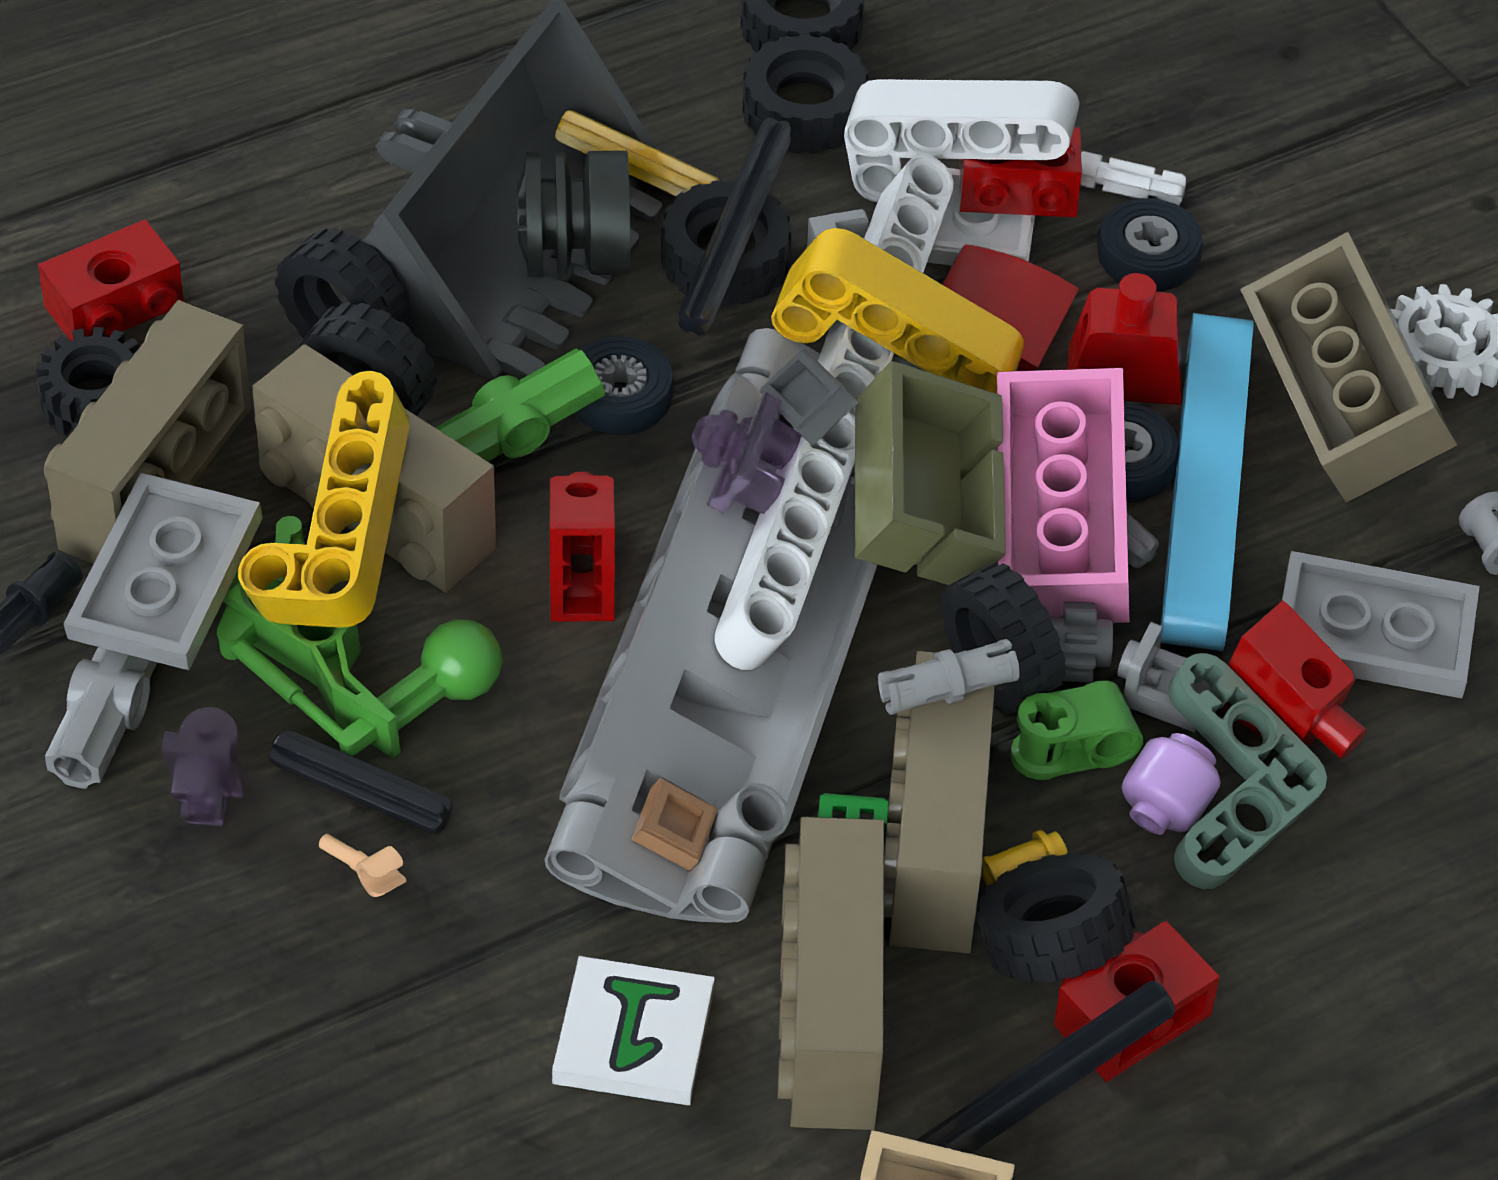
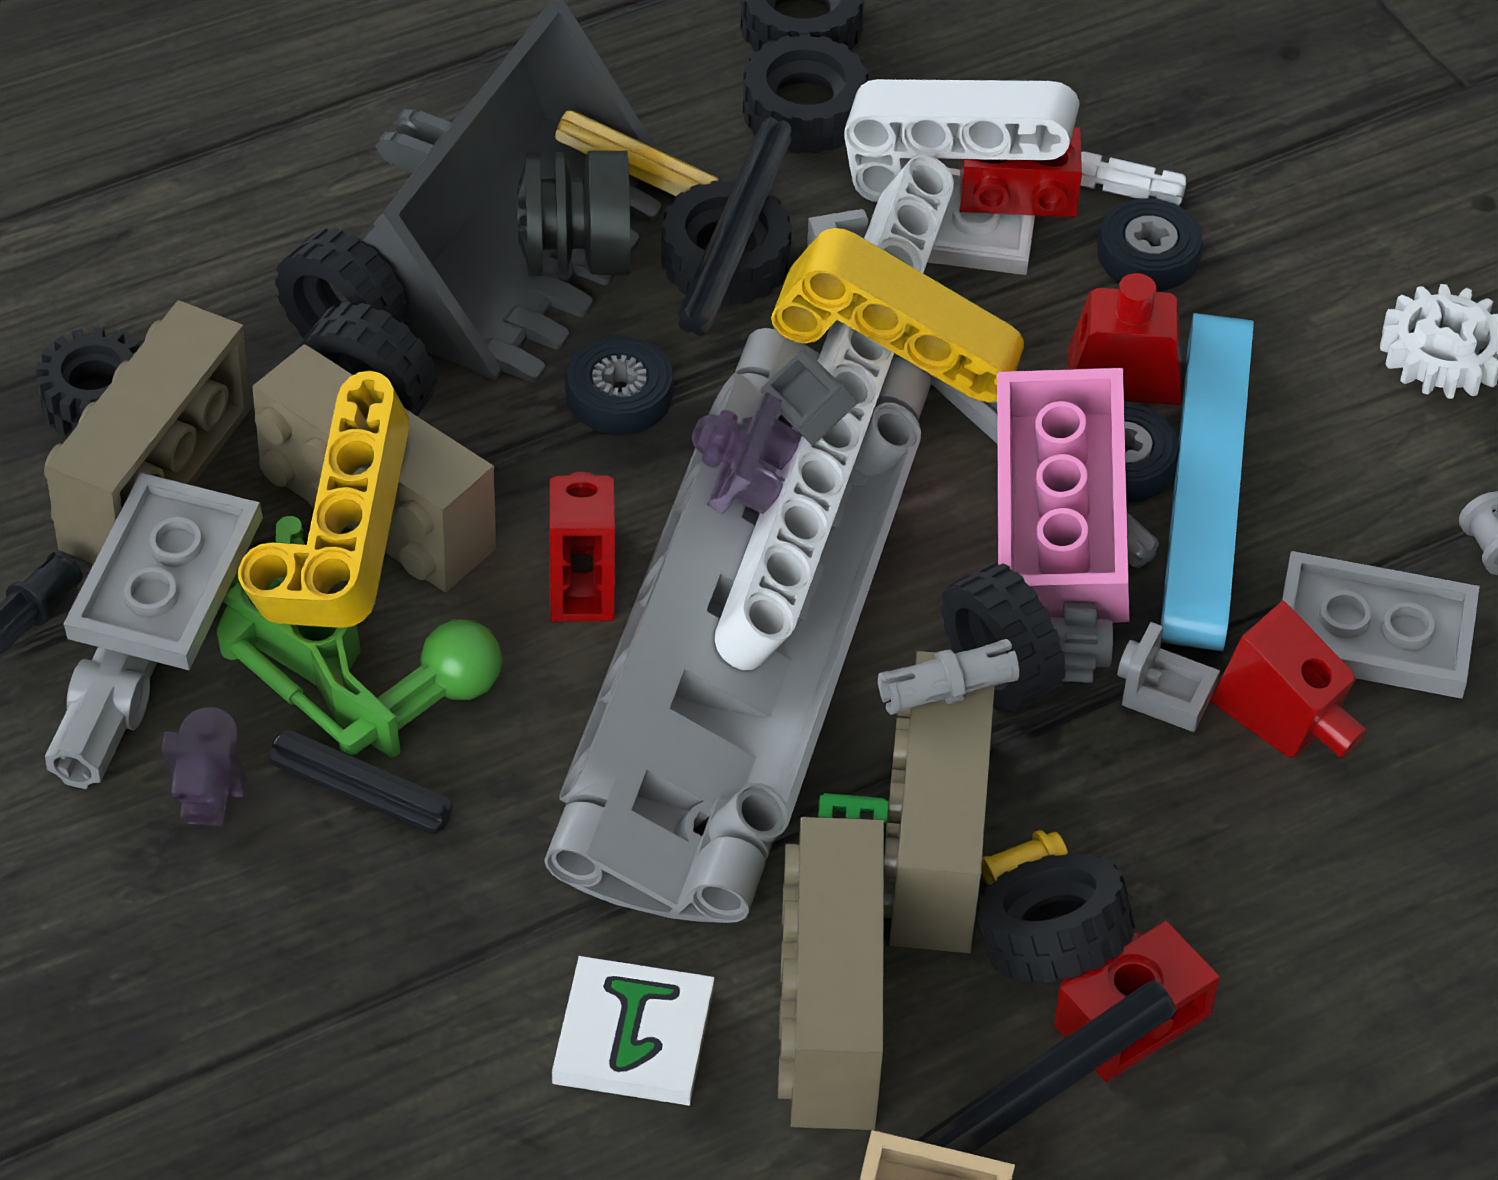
red brick [38,219,184,341] -> none
light nougat hand [319,834,406,897] -> none
bright green piece [435,348,605,462] -> none
medium nougat tile [631,778,718,871] -> none
olive piece [855,361,1006,585] -> none
red slope [942,244,1079,371] -> none
bright green piece [1010,681,1143,780] -> none
lavender head [1121,733,1221,835] -> none
sand green beam [1168,653,1327,889] -> none
dark tan brick [1240,232,1457,503] -> none

